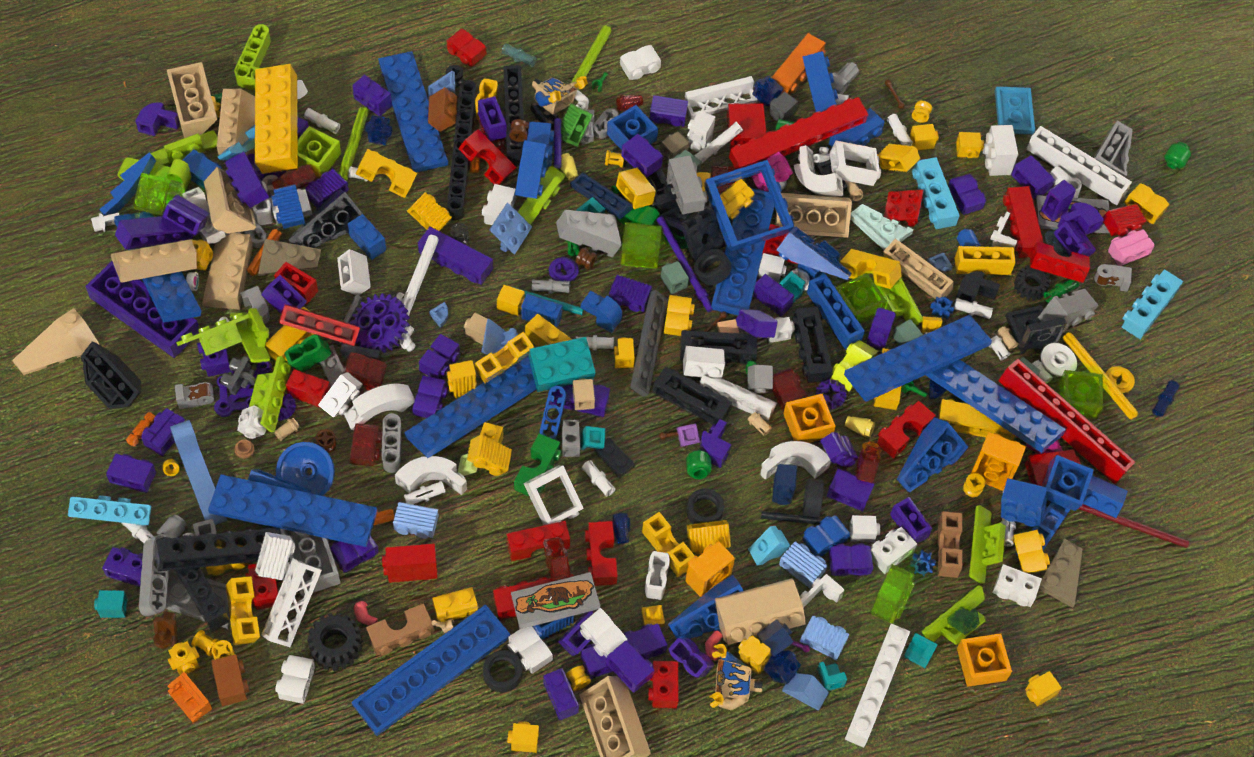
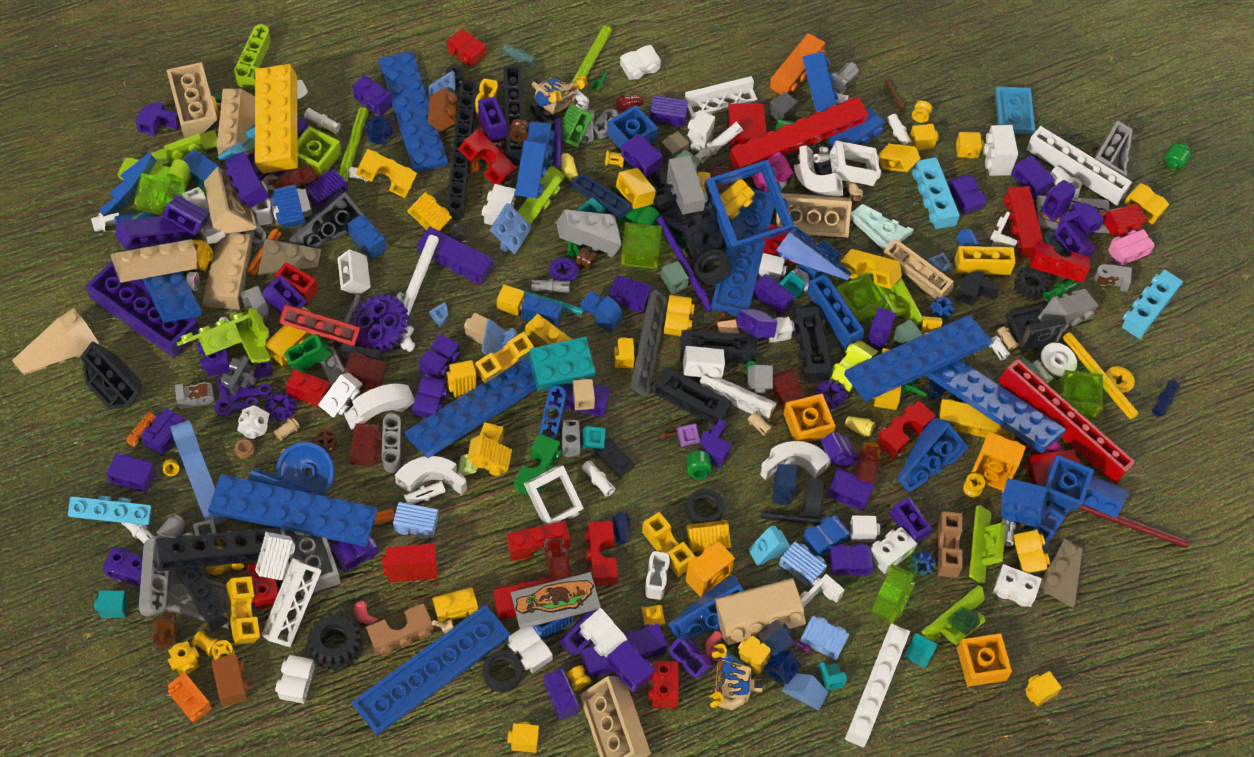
lime bracket [249,356,291,432] -> none
white pin [576,335,614,350] -> none
clear blue brick [752,76,784,107] -> none
red hinge [884,189,924,227] -> none
white pin [954,298,993,319] -> none

